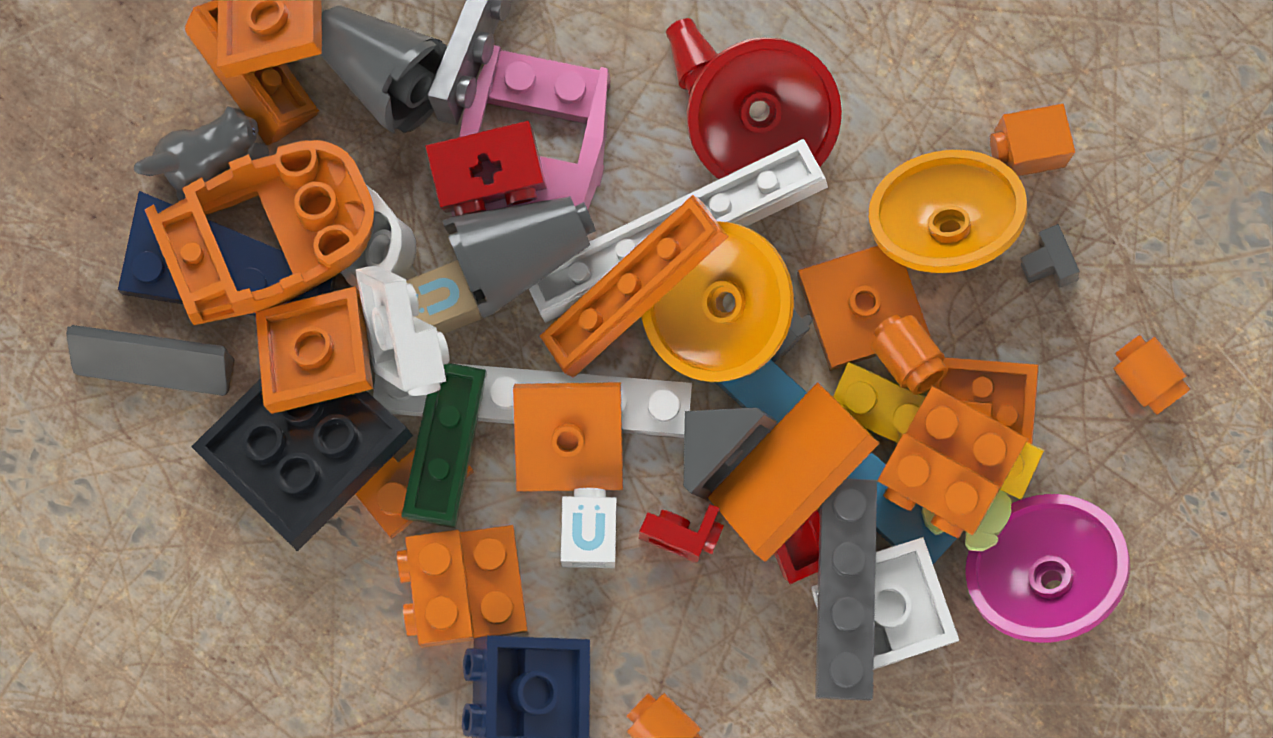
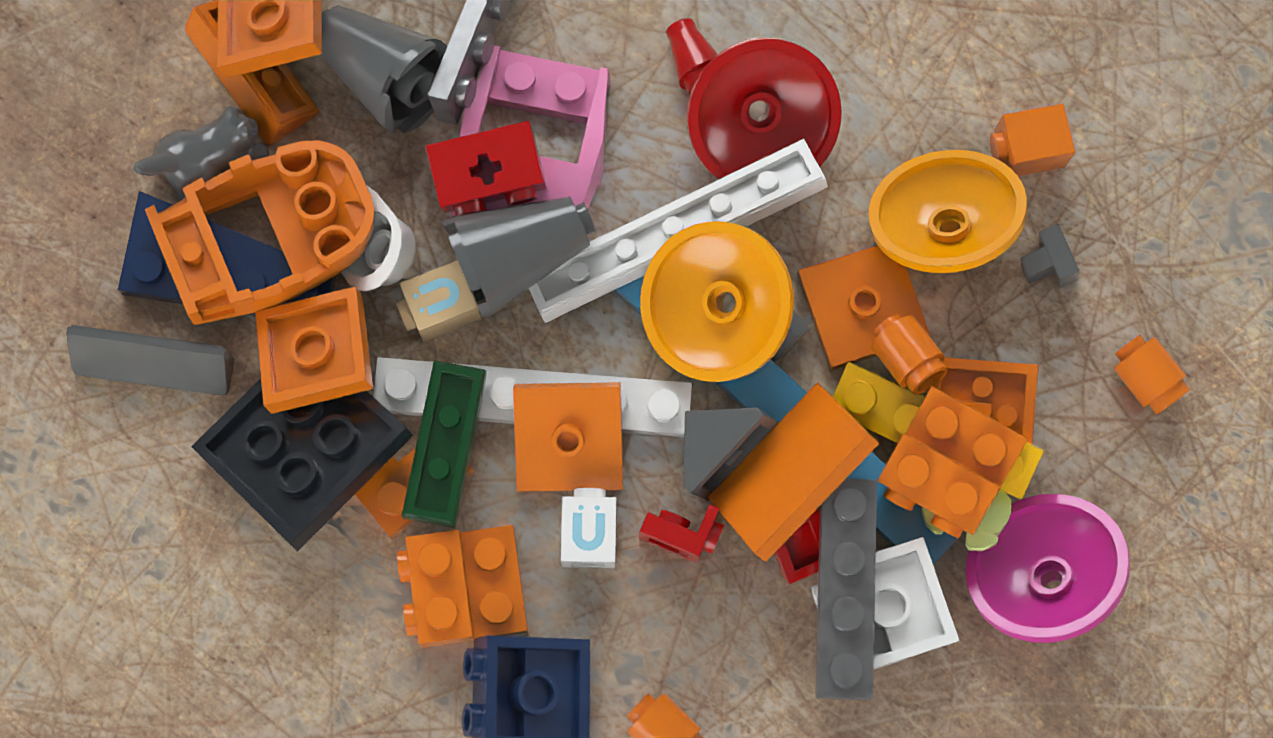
white plate [355,265,449,396] -> none
orange tile [539,195,729,378] -> none

